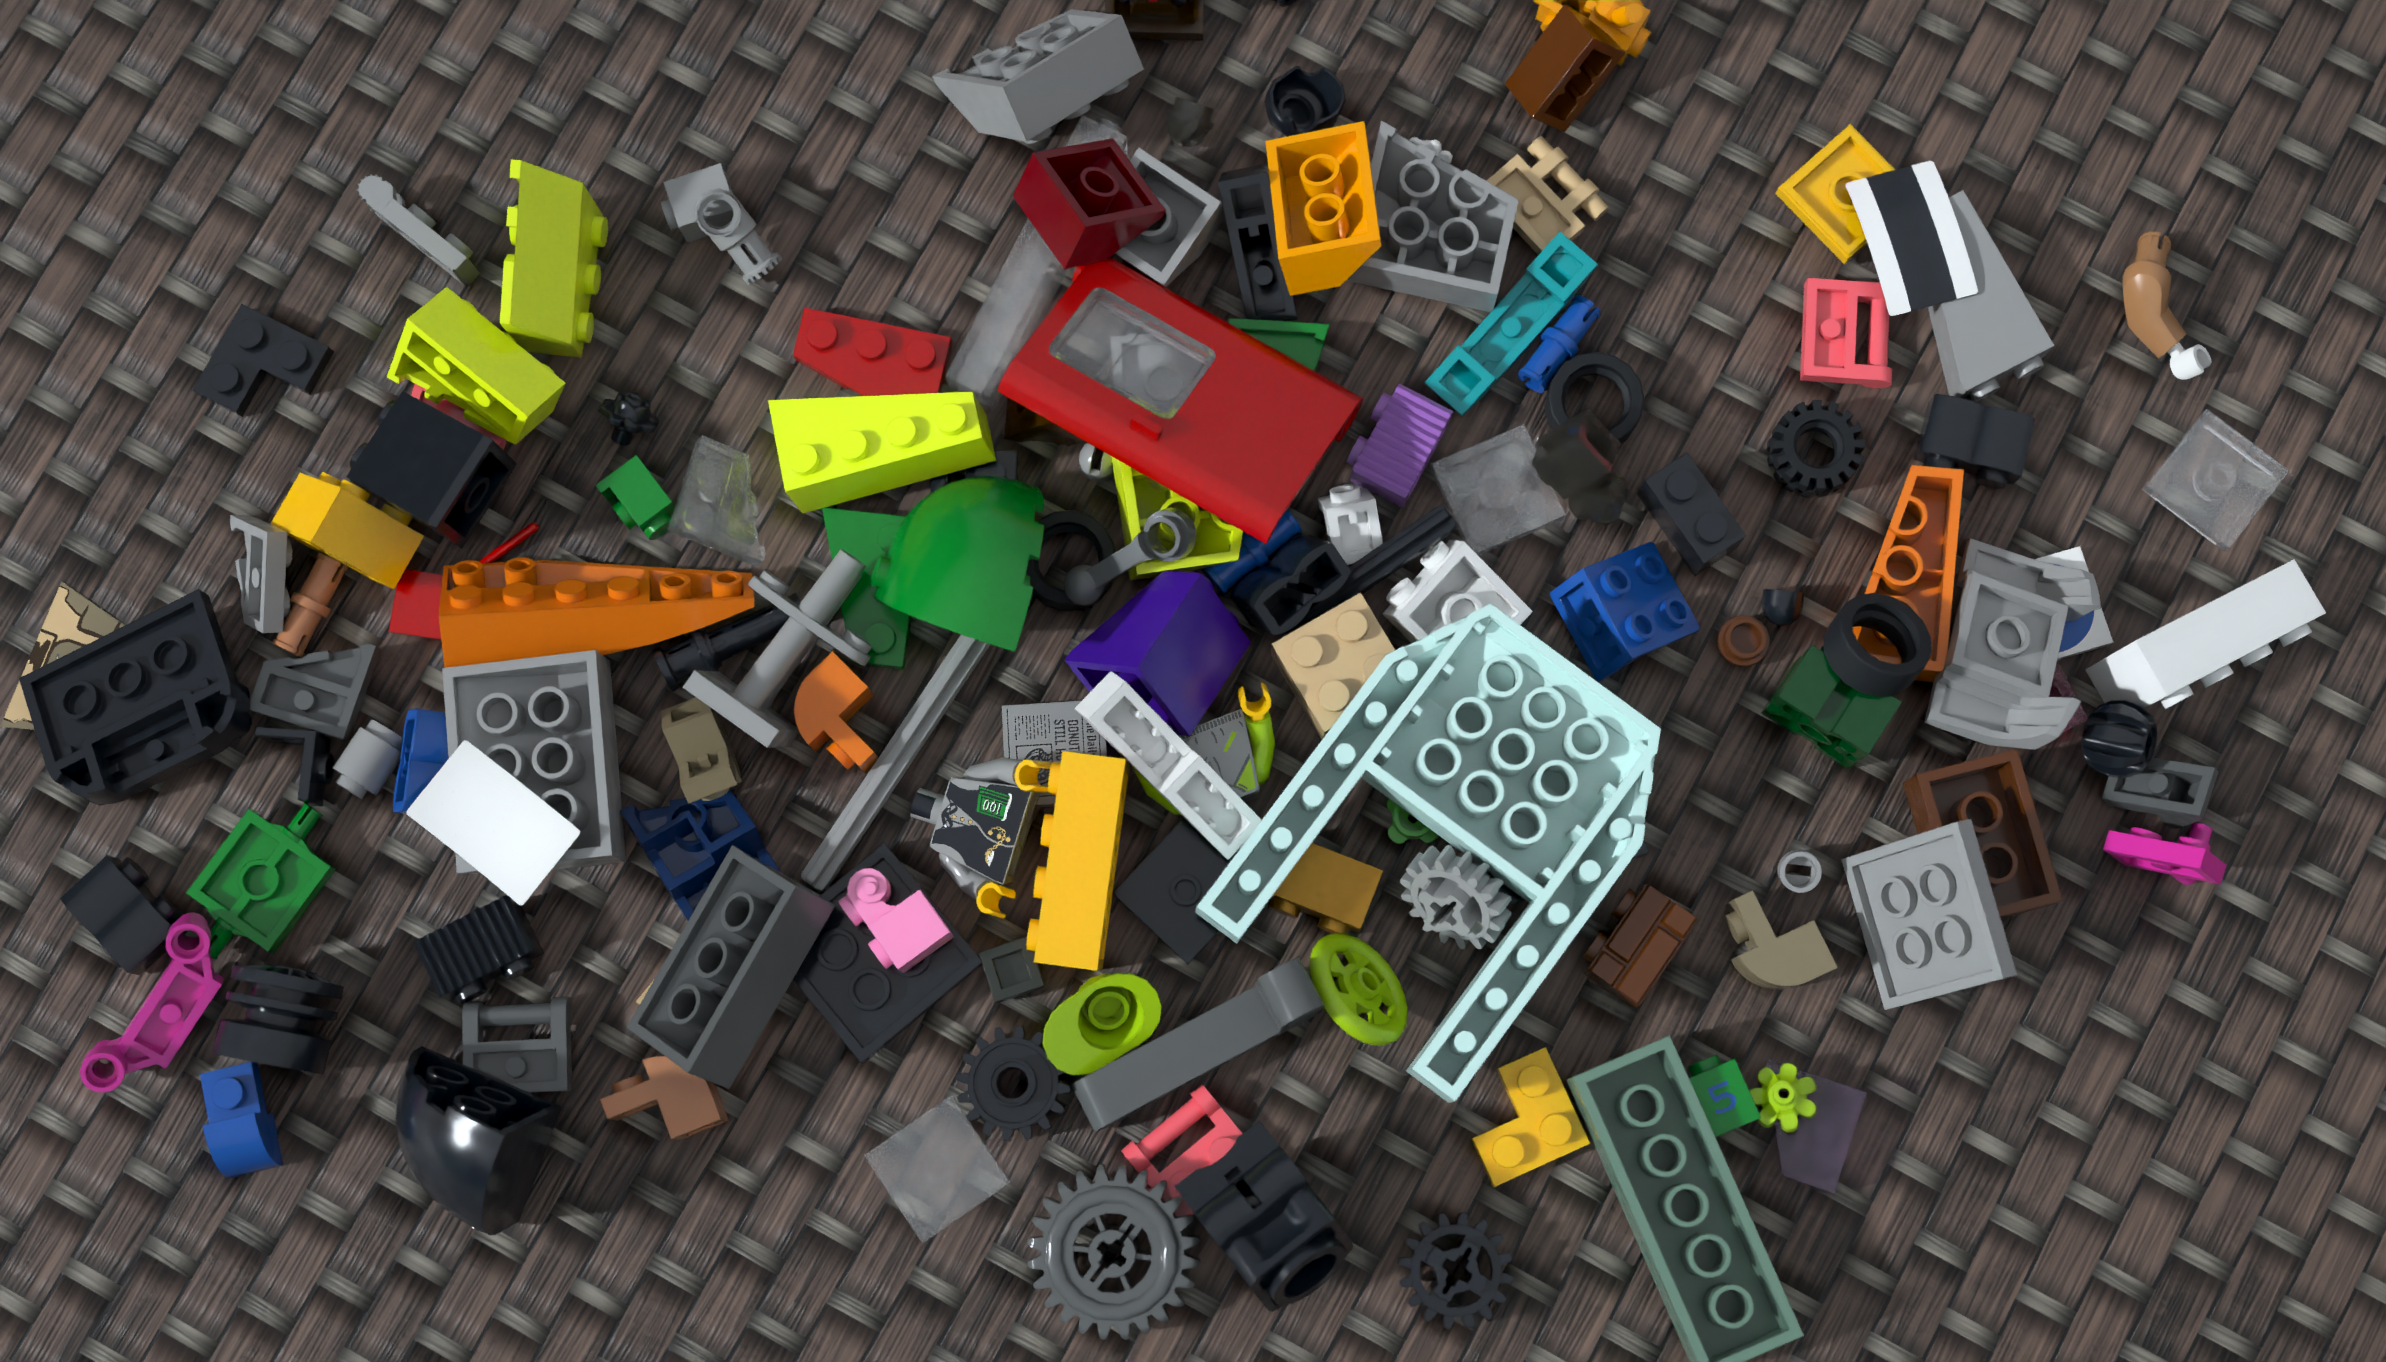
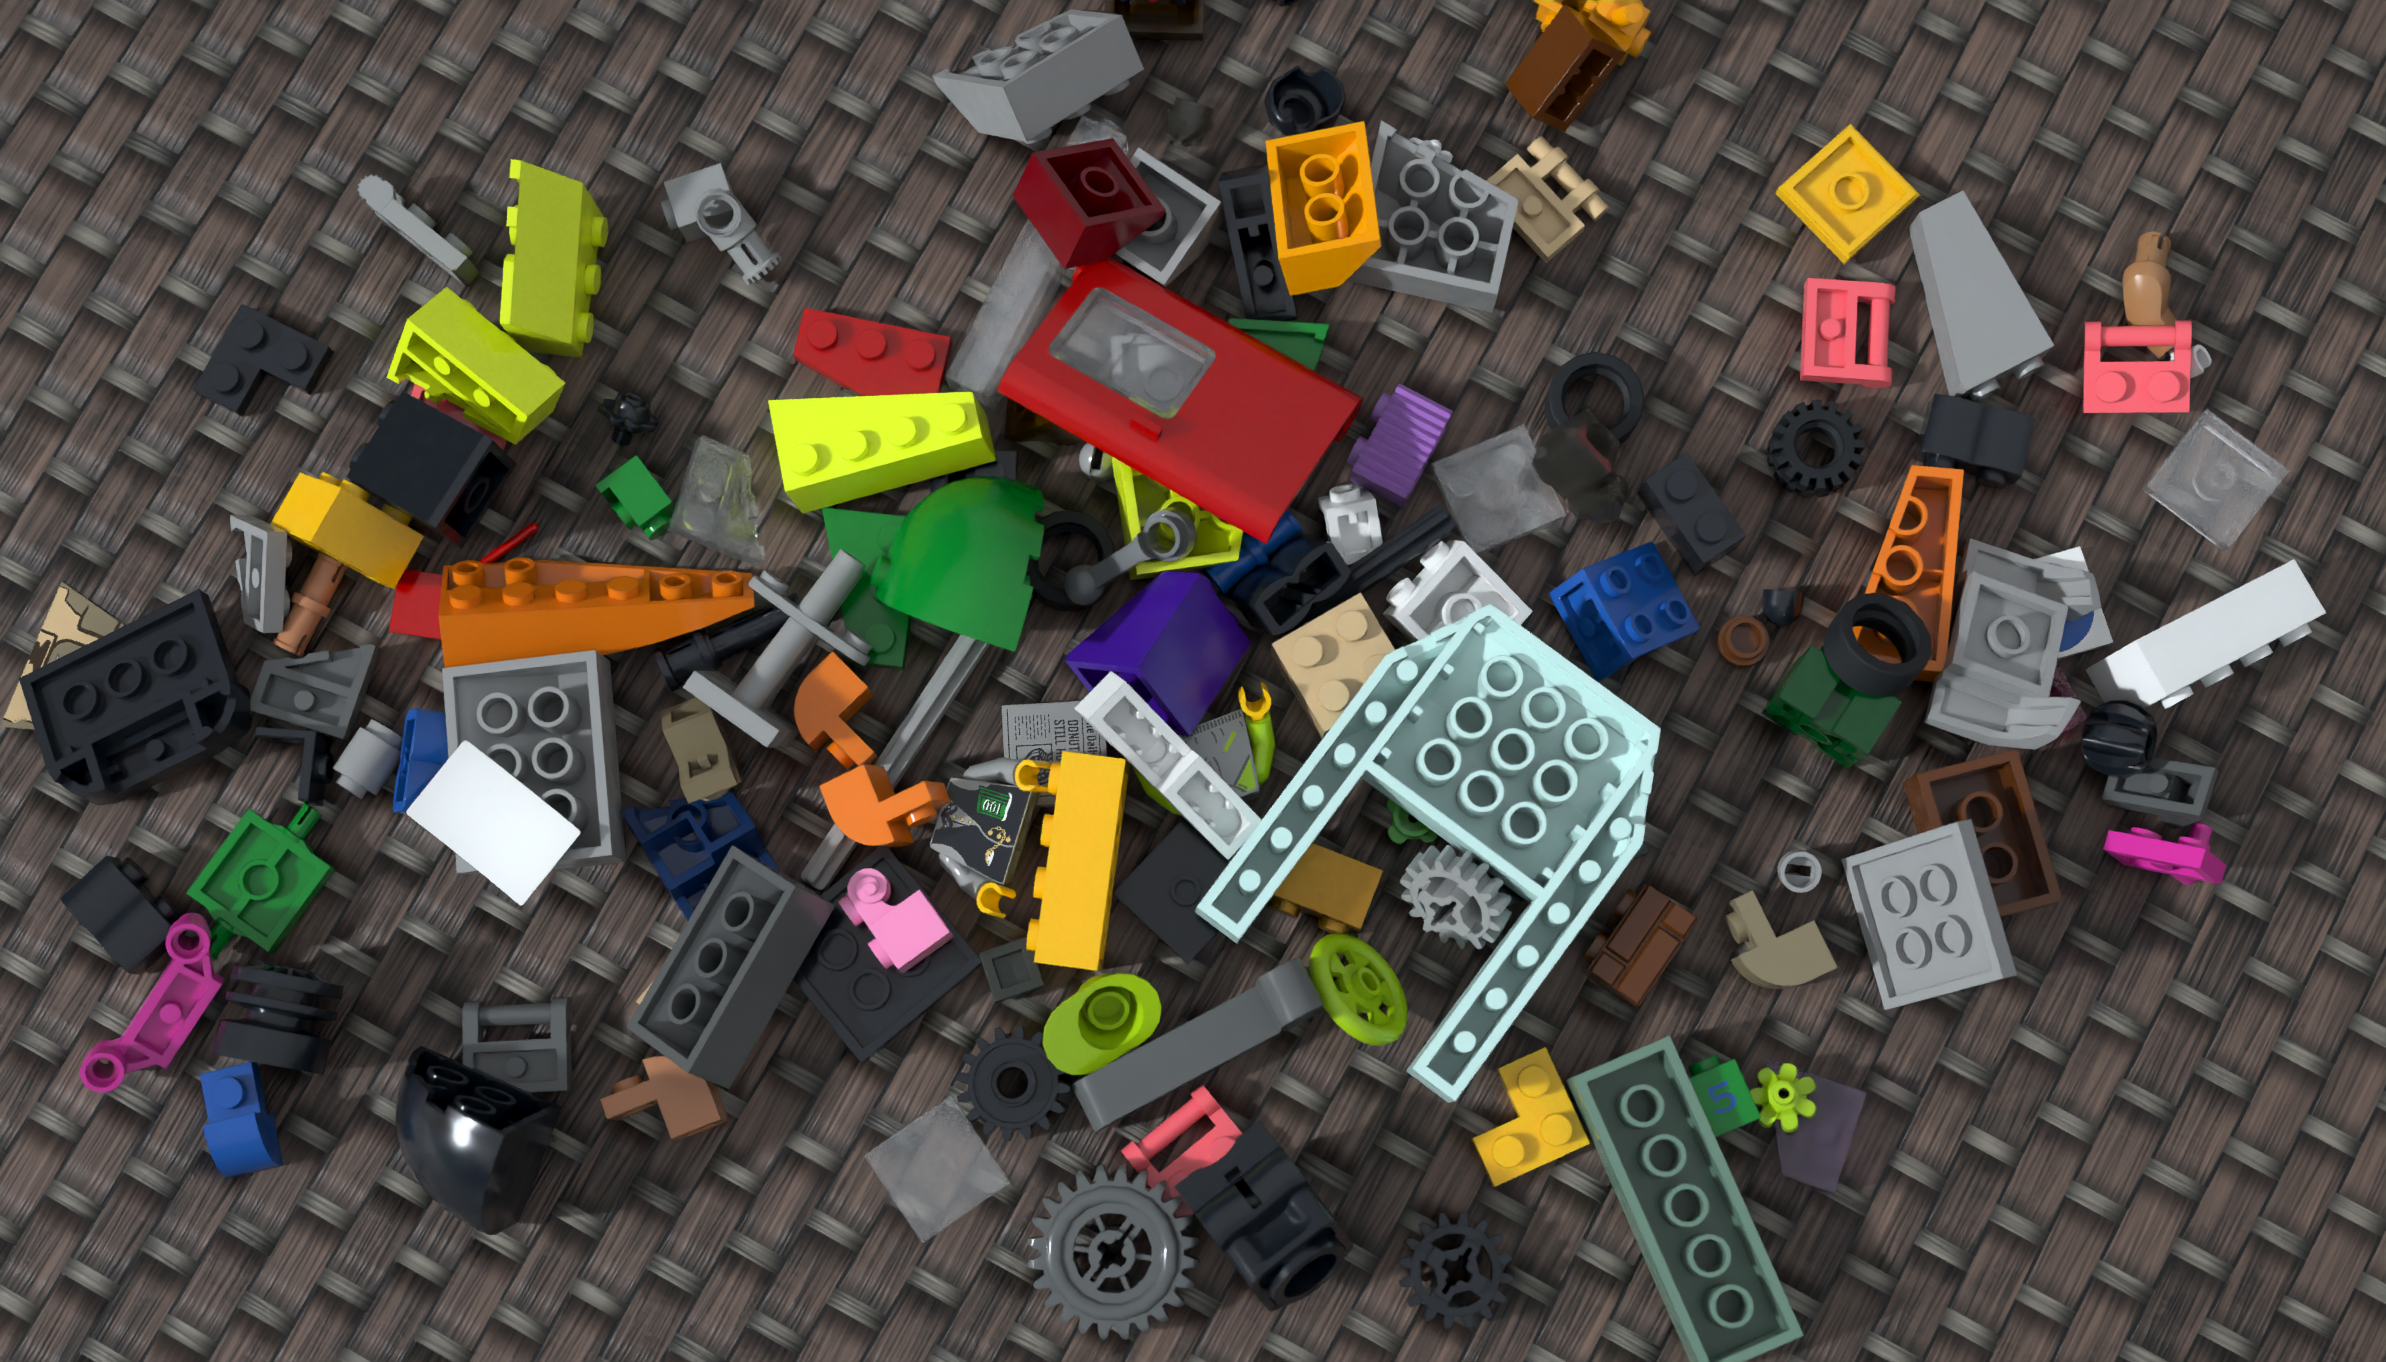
black brick [414,895,544,1004] -> none
teal slope [1425,232,1598,417] -> none
blue pin [1518,295,1601,393] -> none
sticker [1846,161,1978,316] -> none
none -> orange brick [819,764,951,847]
none -> coral plate [2083,320,2192,413]

